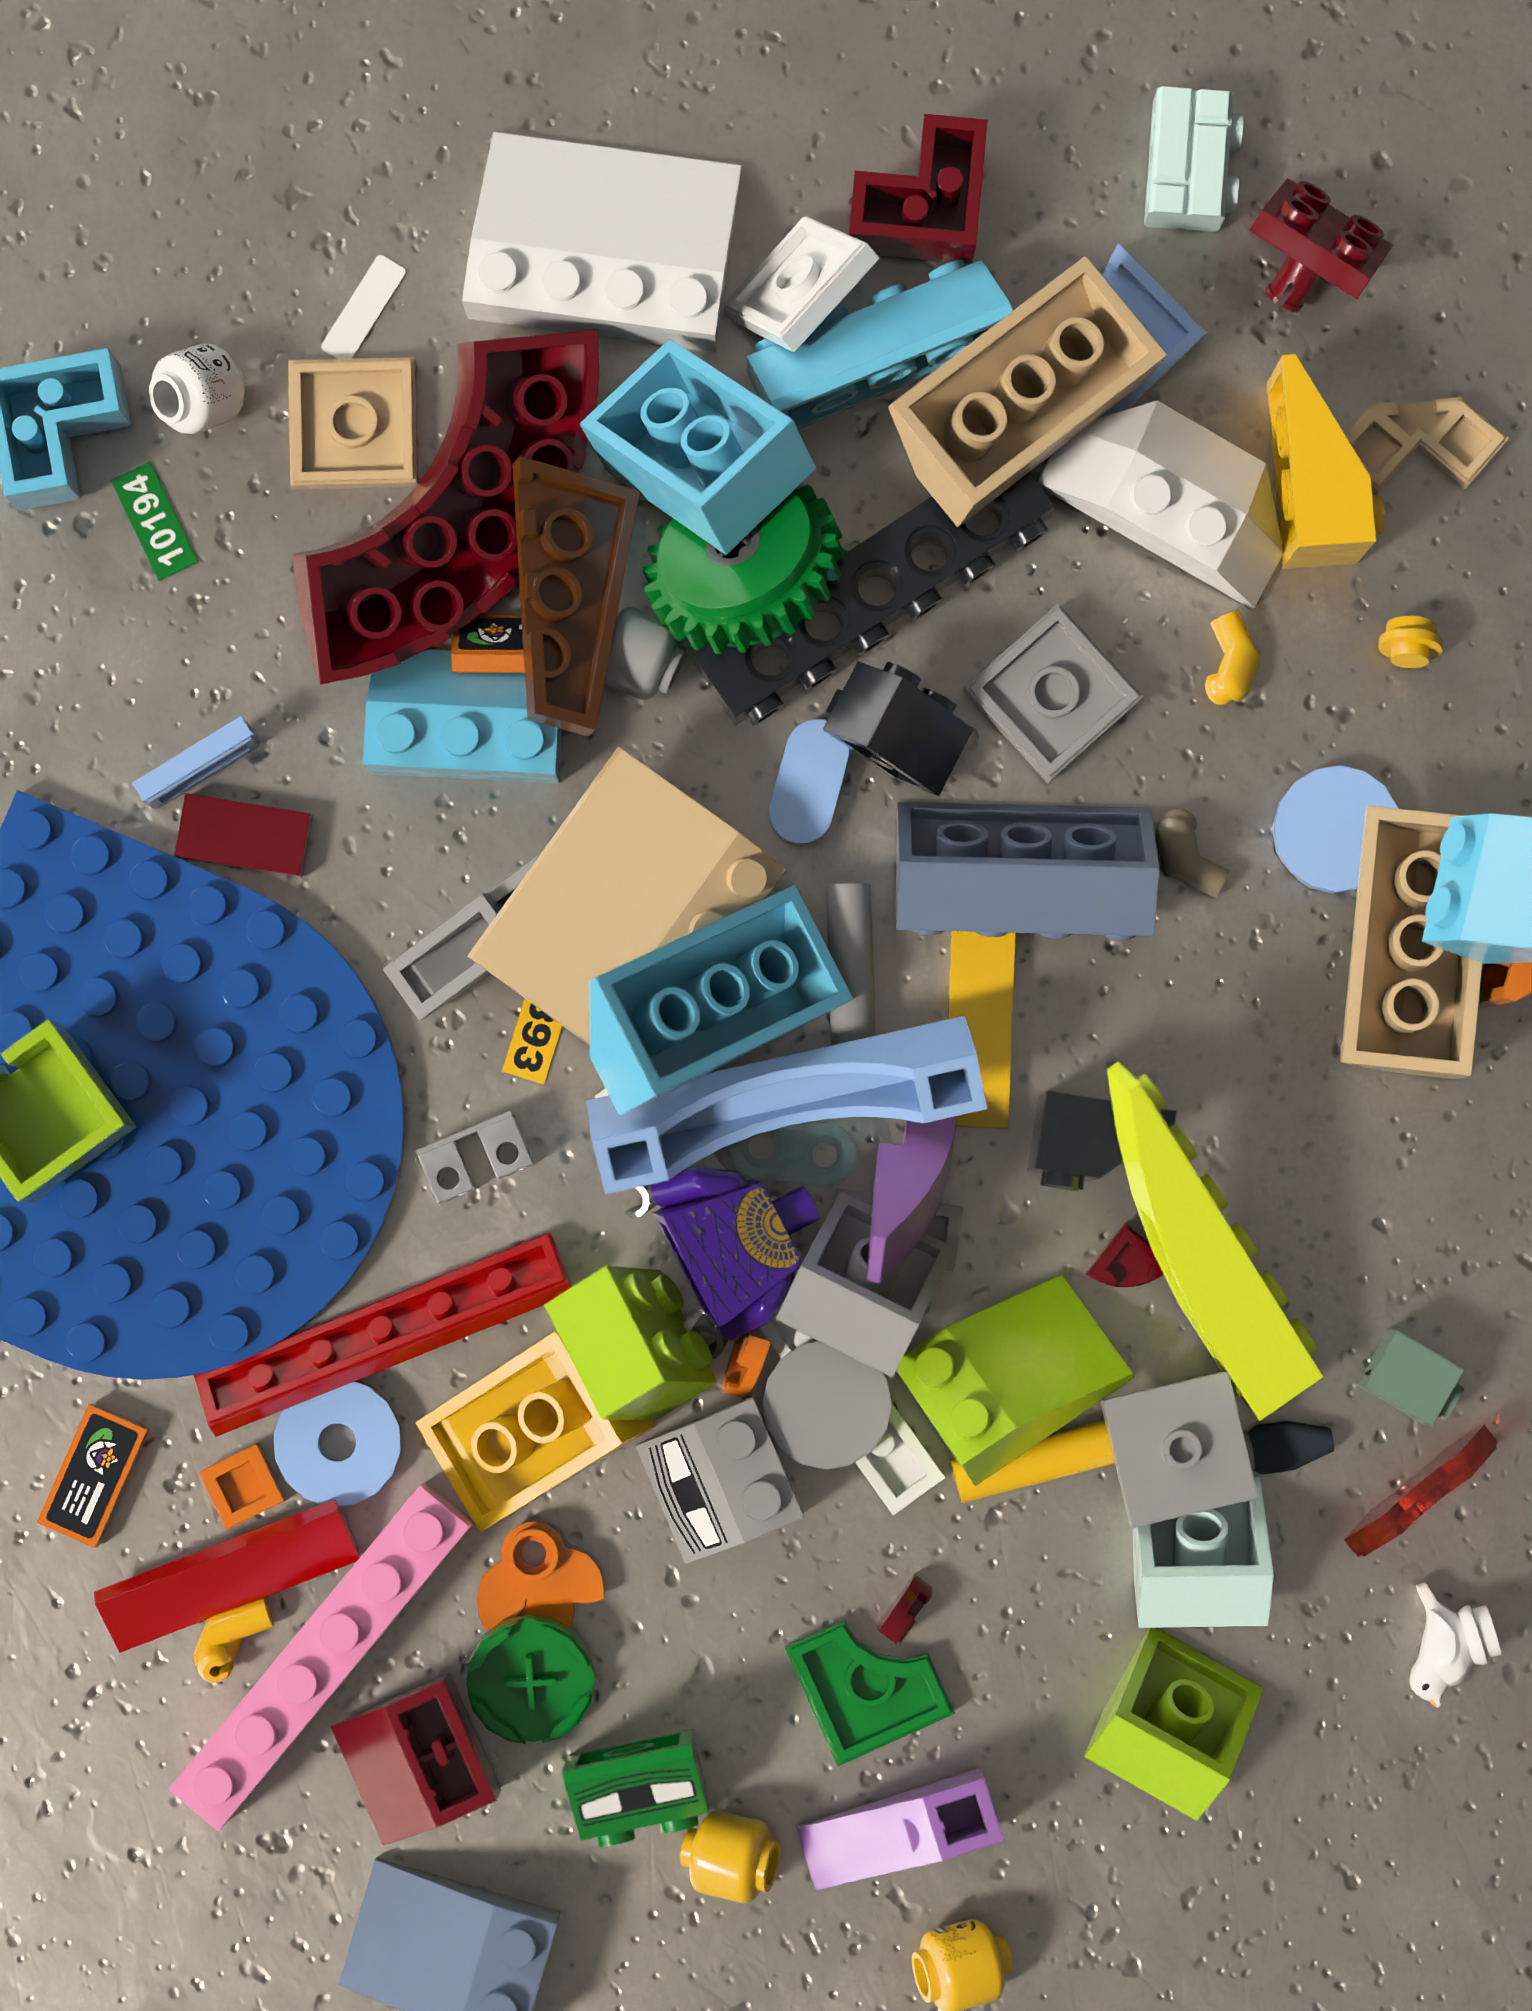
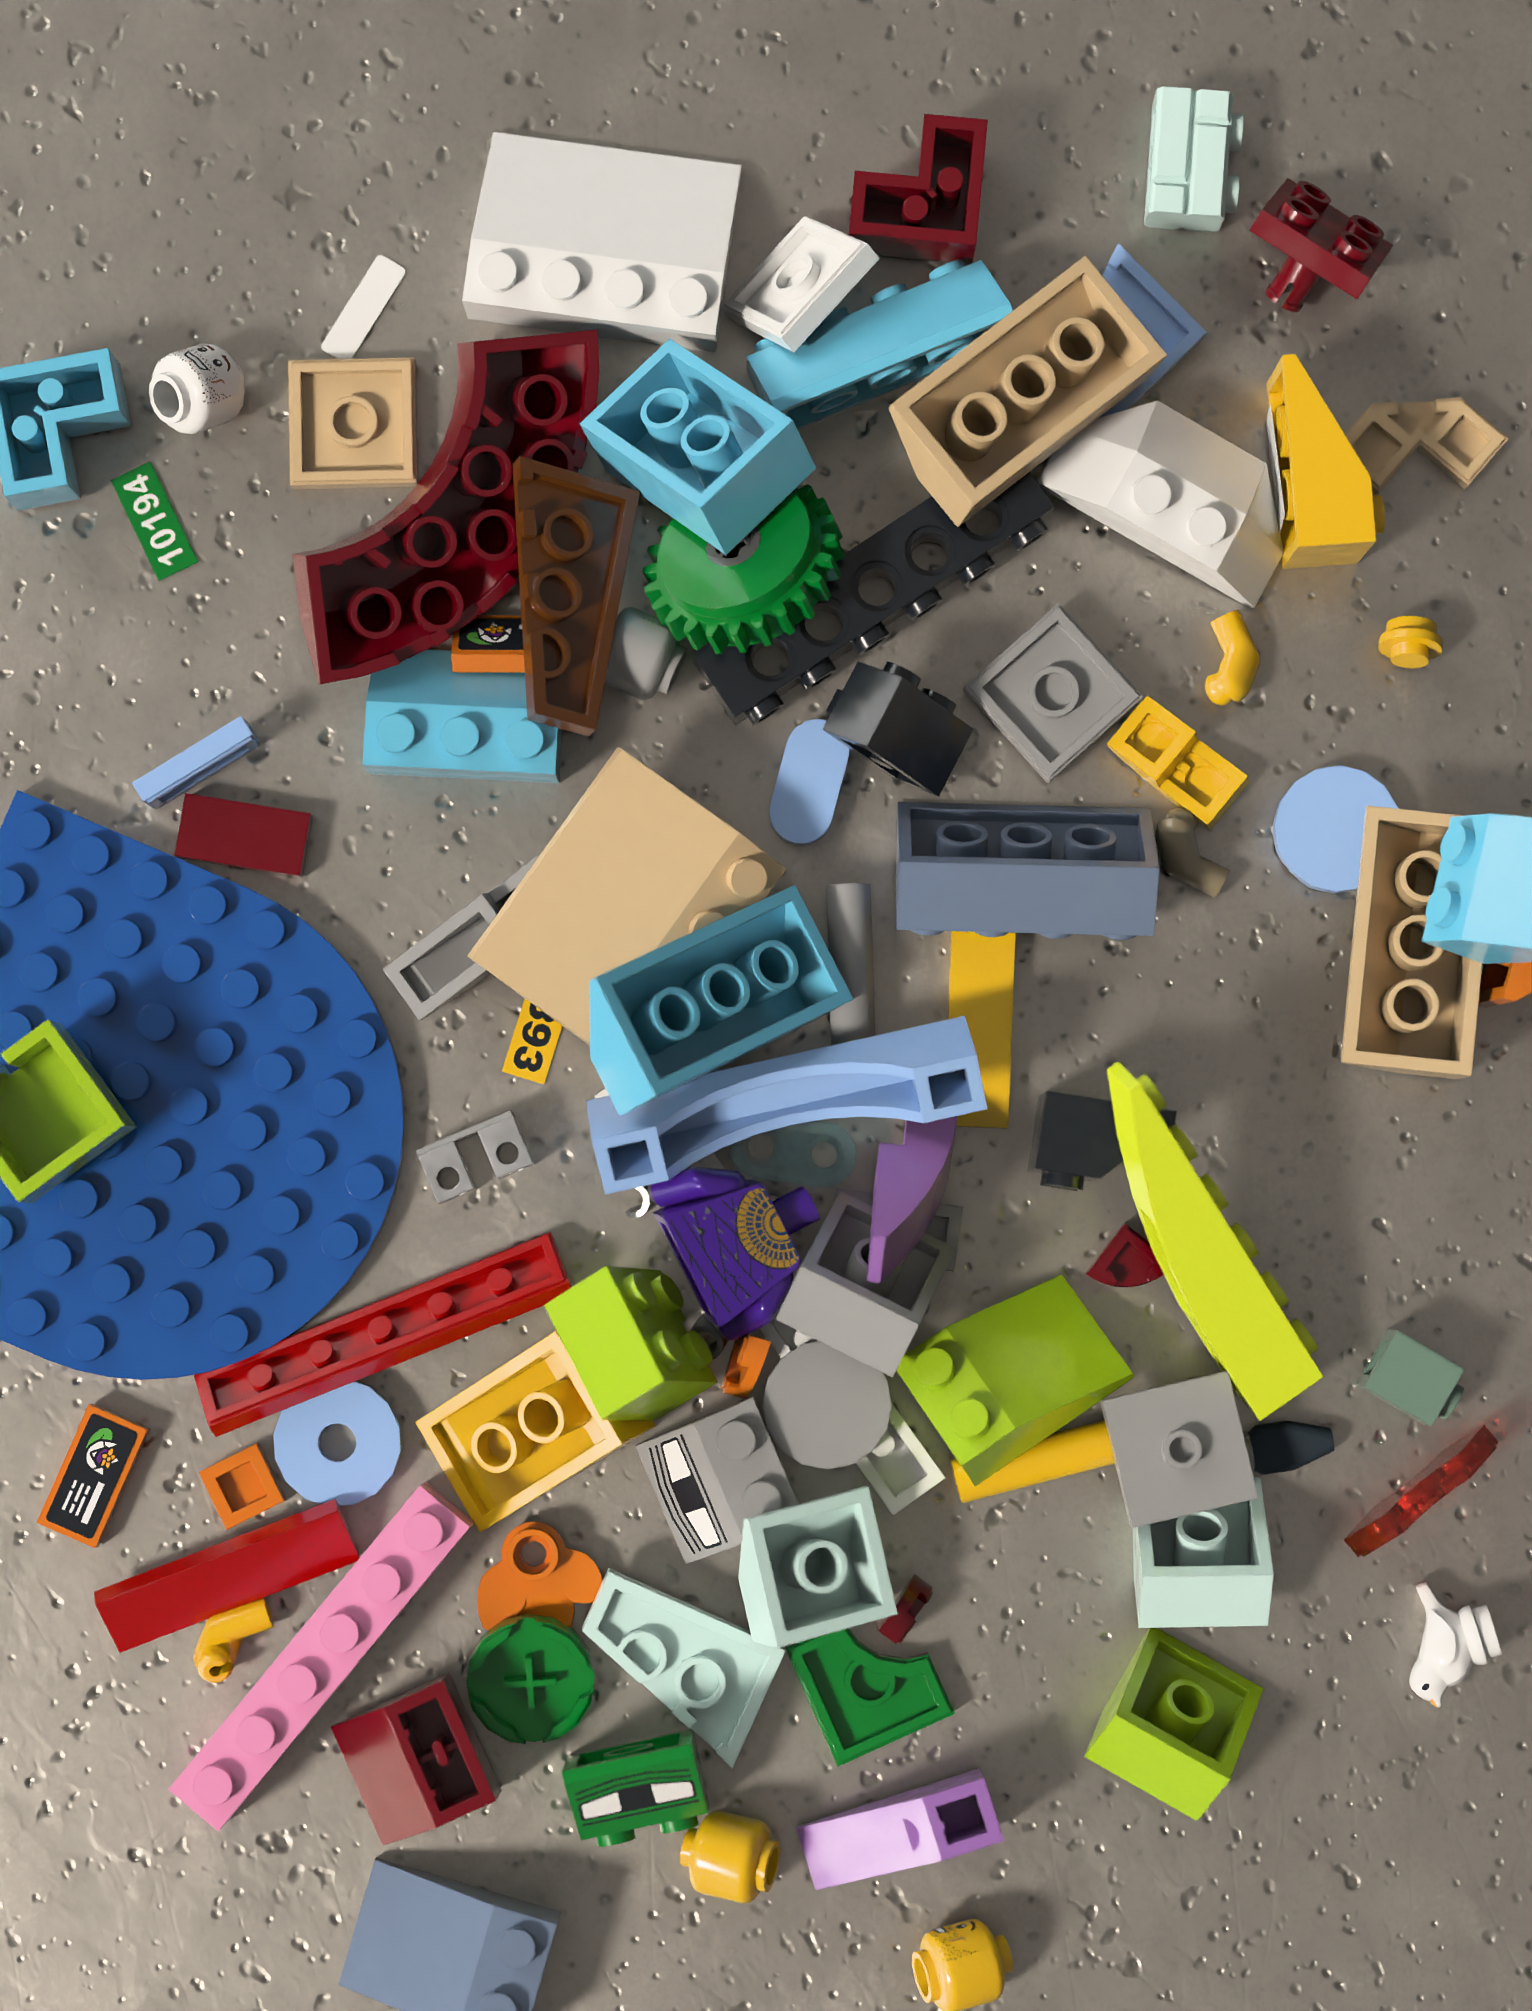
none -> light aqua wing [582,1568,786,1768]
none -> light aqua slope [738,1486,897,1648]
none -> yellow slope [1107,695,1250,831]
none -> white sticker [1266,403,1285,532]

